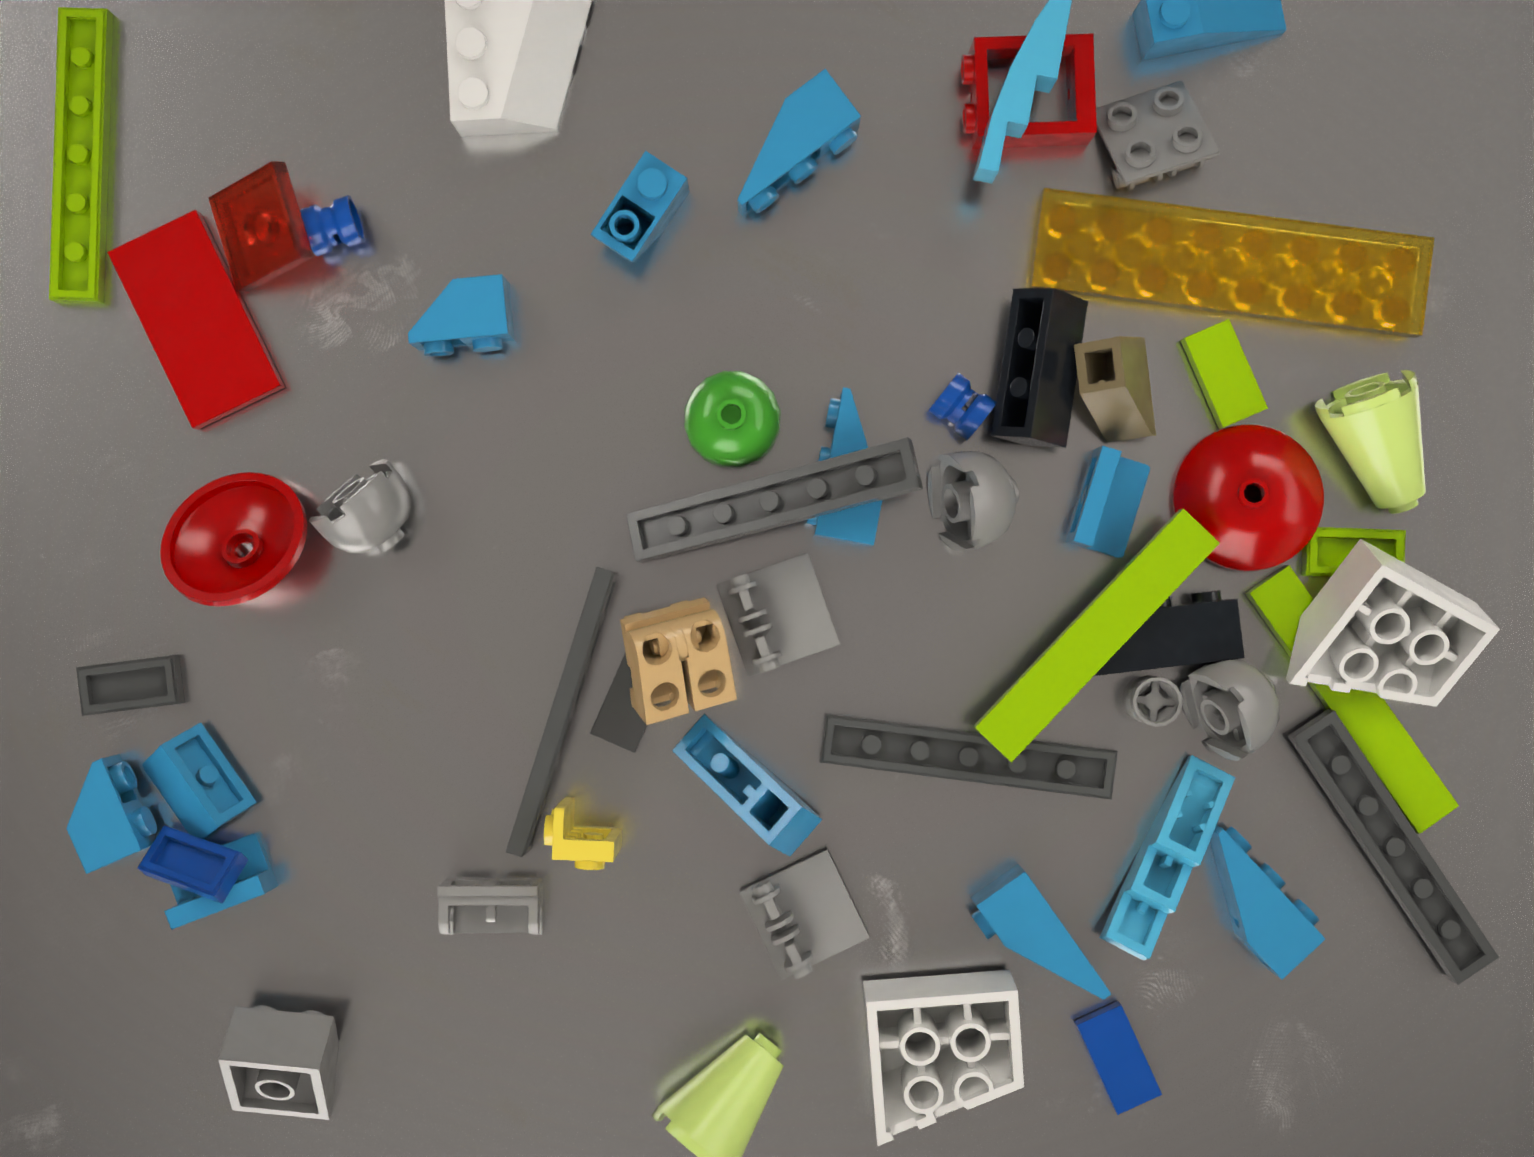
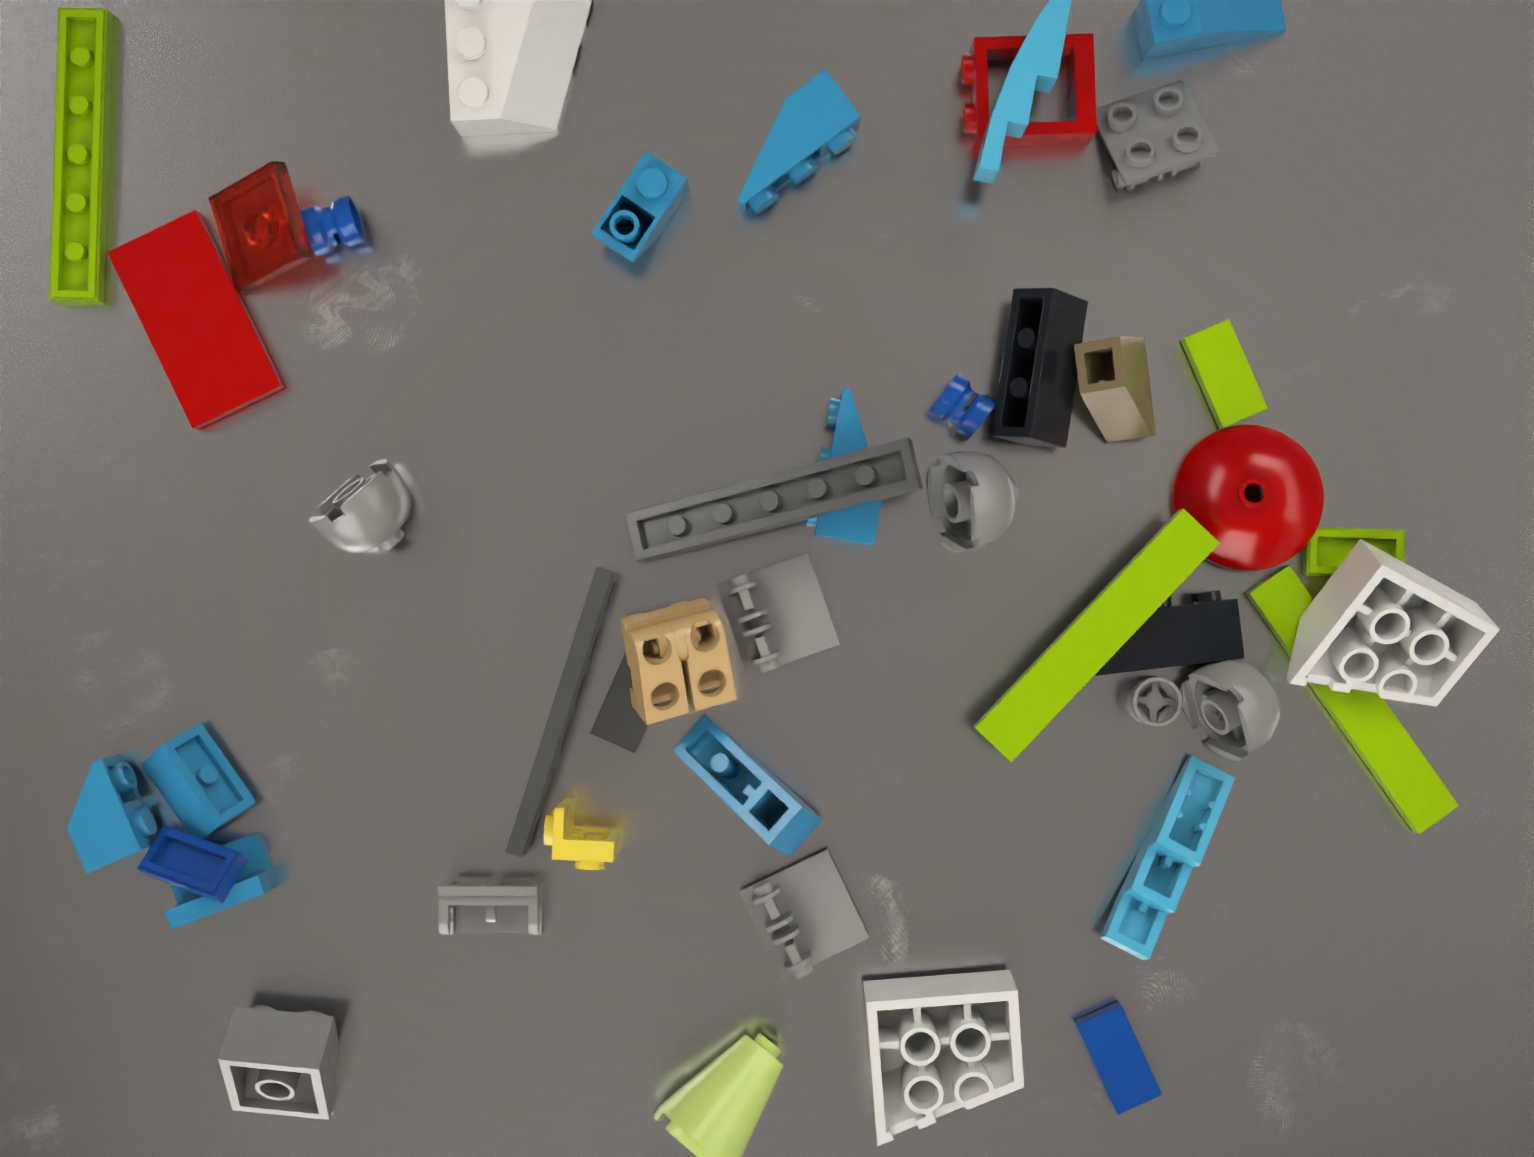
dark grey tile [76,655,185,716] -> none
red dish [160,472,308,607] -> none
dark azure slope [408,274,515,357] -> none
bright green cylinder [684,371,781,469] -> none
dark grey tile [819,713,1118,800] -> none
dark azure slope [971,864,1111,1000] -> none
clear yellow plate [1029,188,1435,338] -> none
dark azure panel [1065,446,1150,558] -> none
dark azure slope [1210,825,1325,980] -> none
dark grey plate [1288,709,1499,985] -> none
yellowish green cone [1315,370,1426,514] -> none

